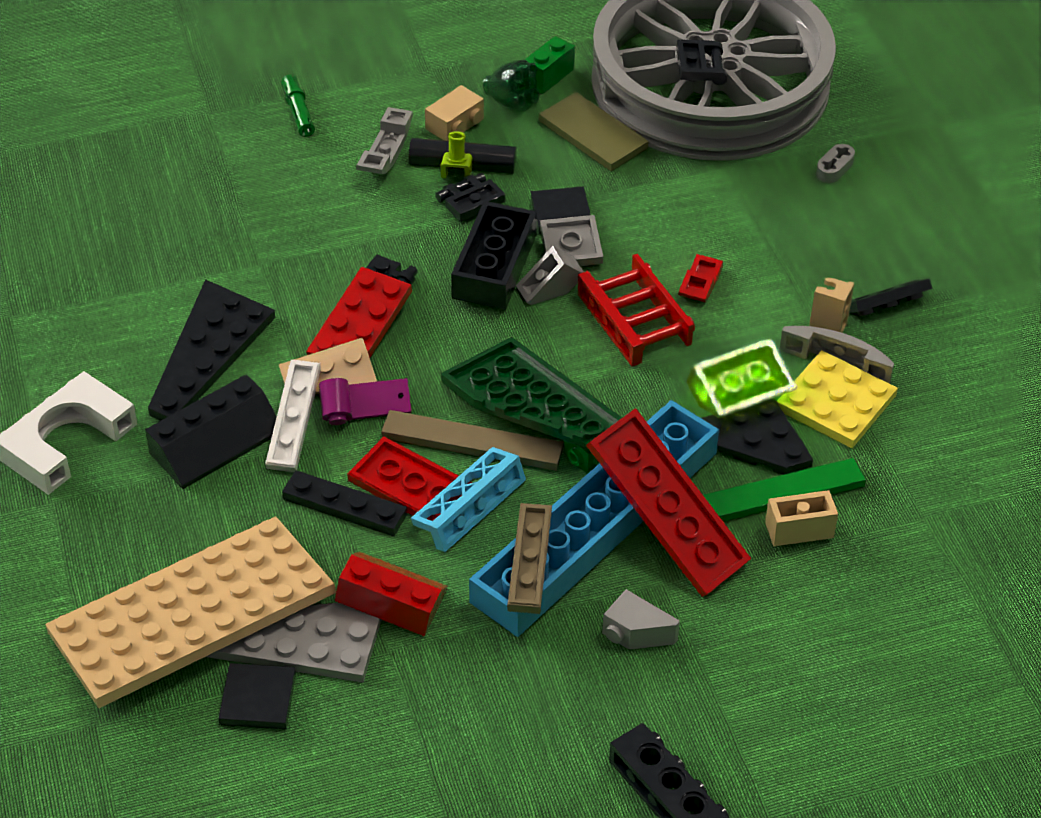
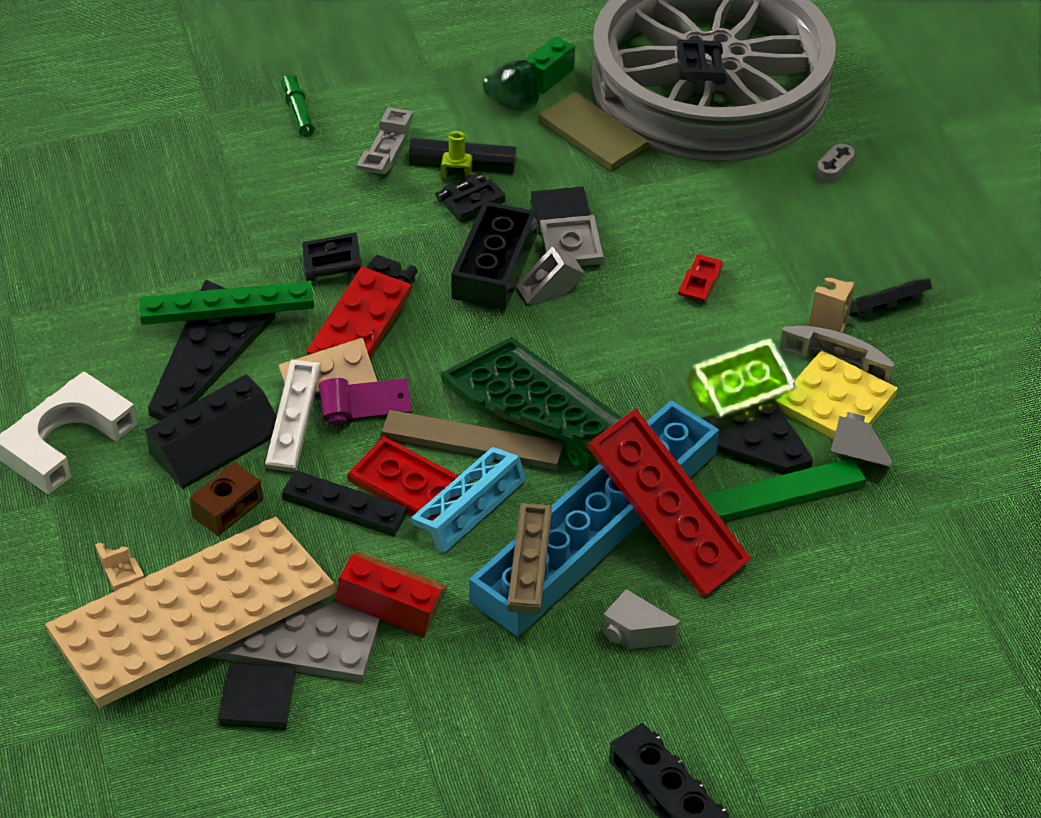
tan brick [425,85,484,141] -> none
red fence [577,253,695,367] -> none
tan brick [765,490,838,547] -> none
none -> tan slope [95,543,145,592]
none -> green plate [139,281,314,325]
none -> reddish brown brick [190,462,263,536]
none -> black plate [302,232,362,282]
none -> light grey slope [831,412,892,467]

